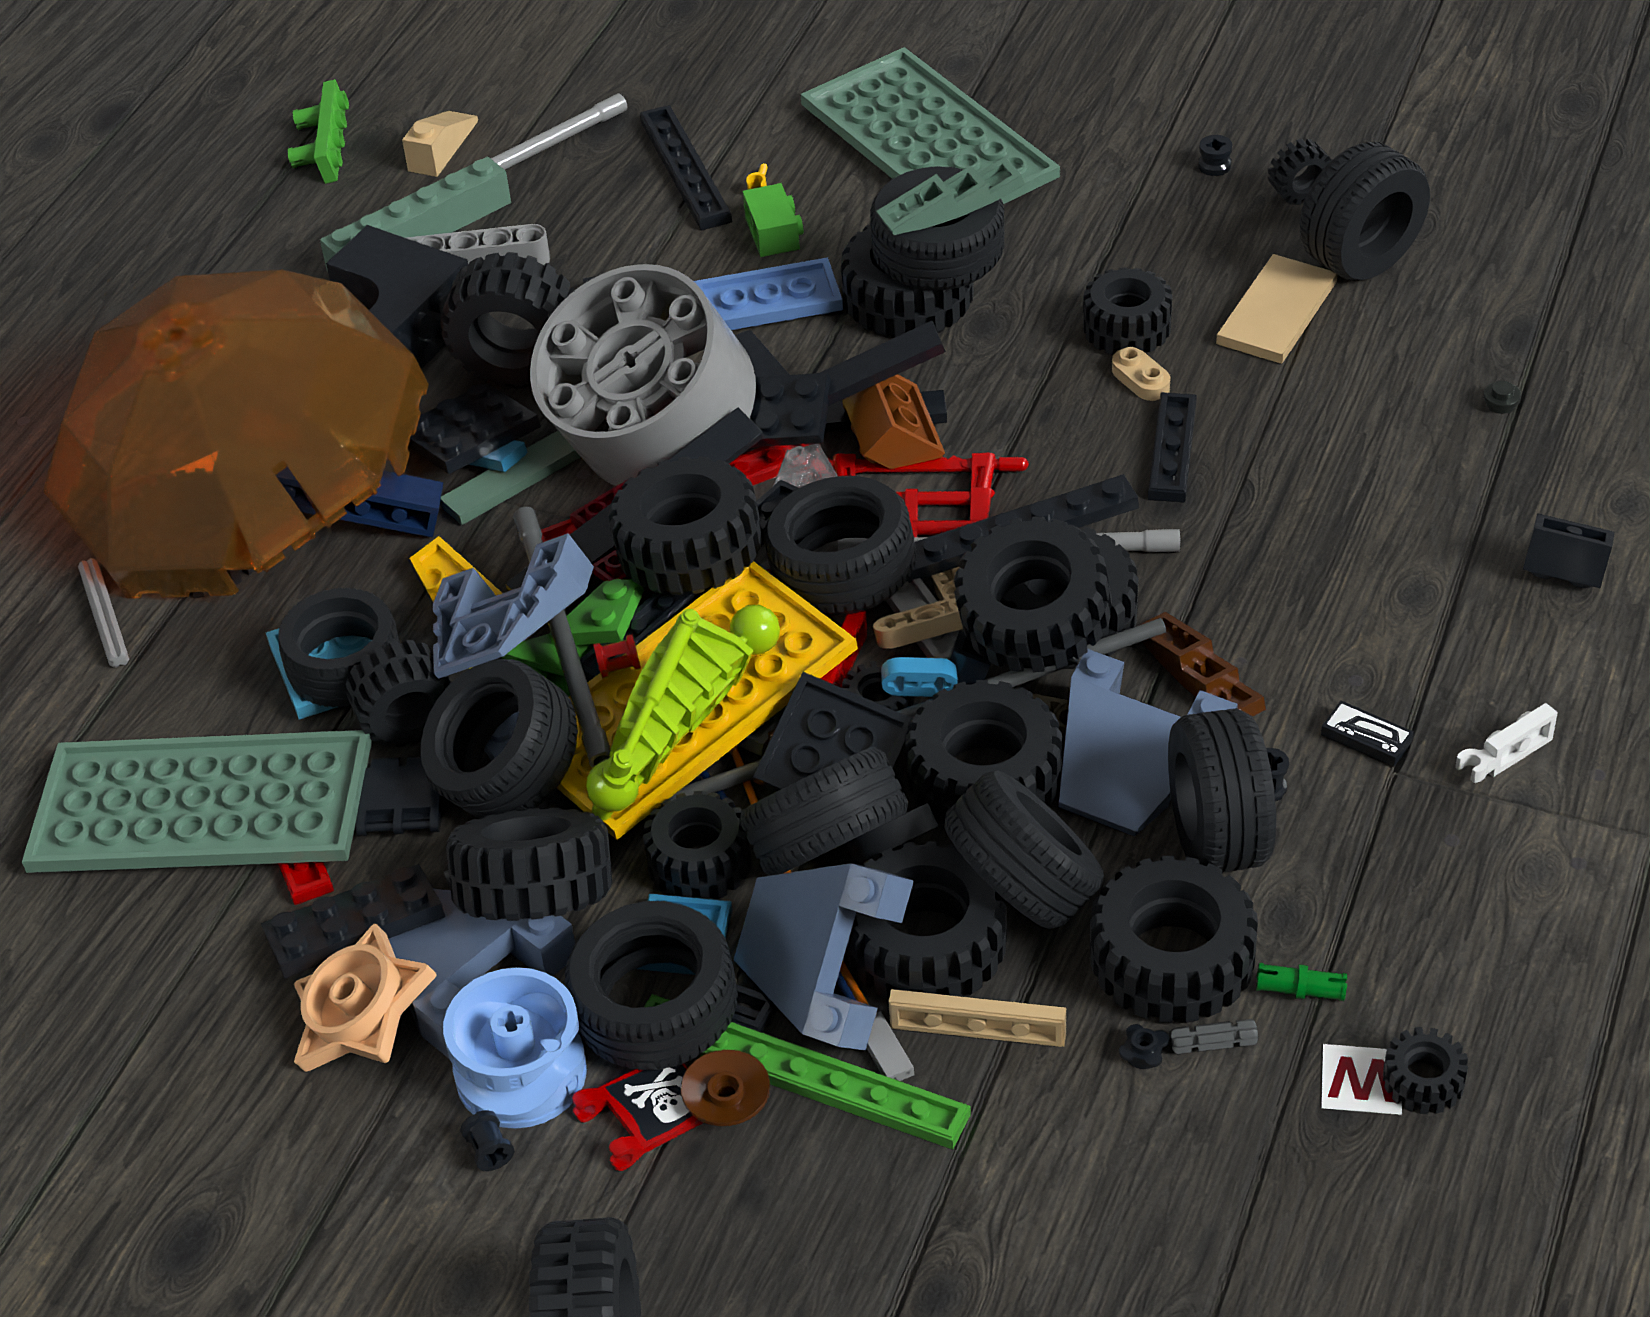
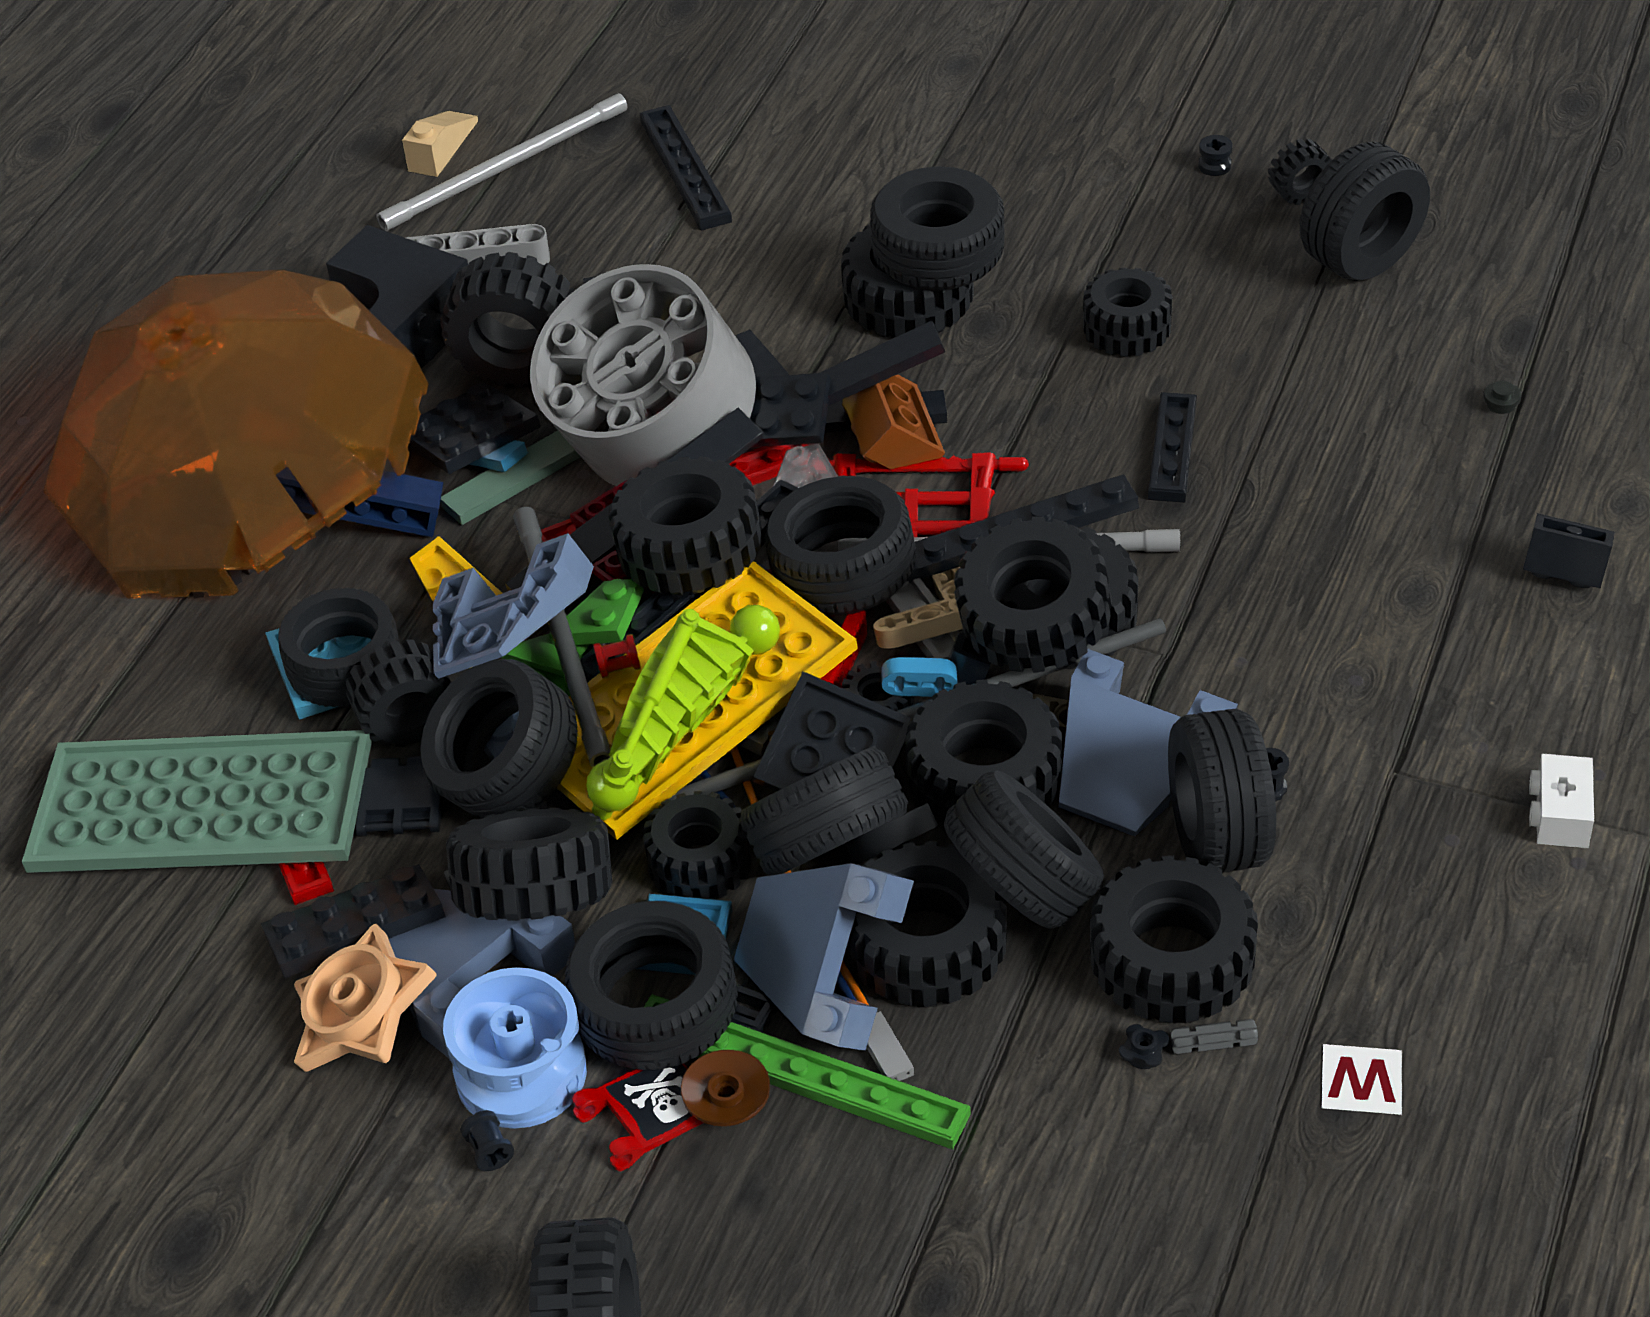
light grey axle [78,558,129,668] -> none
bright green plate [288,79,349,184] -> none
sand green brick [320,156,511,272] -> none
medium blue plate [694,257,843,330] -> none
bright green brick [743,183,804,257] -> none
yellow hand [746,163,768,190] -> none
sand green plate [801,47,1060,204] -> none
sand green slope [876,156,1025,235] -> none
tan tile [889,989,1066,1047] -> none
tan plate [1112,347,1170,401] -> none
reddish brown slope [1138,612,1266,717] -> none
tan tile [1216,254,1337,364] -> none
green pin [1256,962,1347,1001] -> none
tile [1321,701,1414,767] -> none
black tyre [1383,1027,1468,1114] -> none
white plate [1455,703,1558,783] -> none
none -> white brick [1529,754,1594,848]

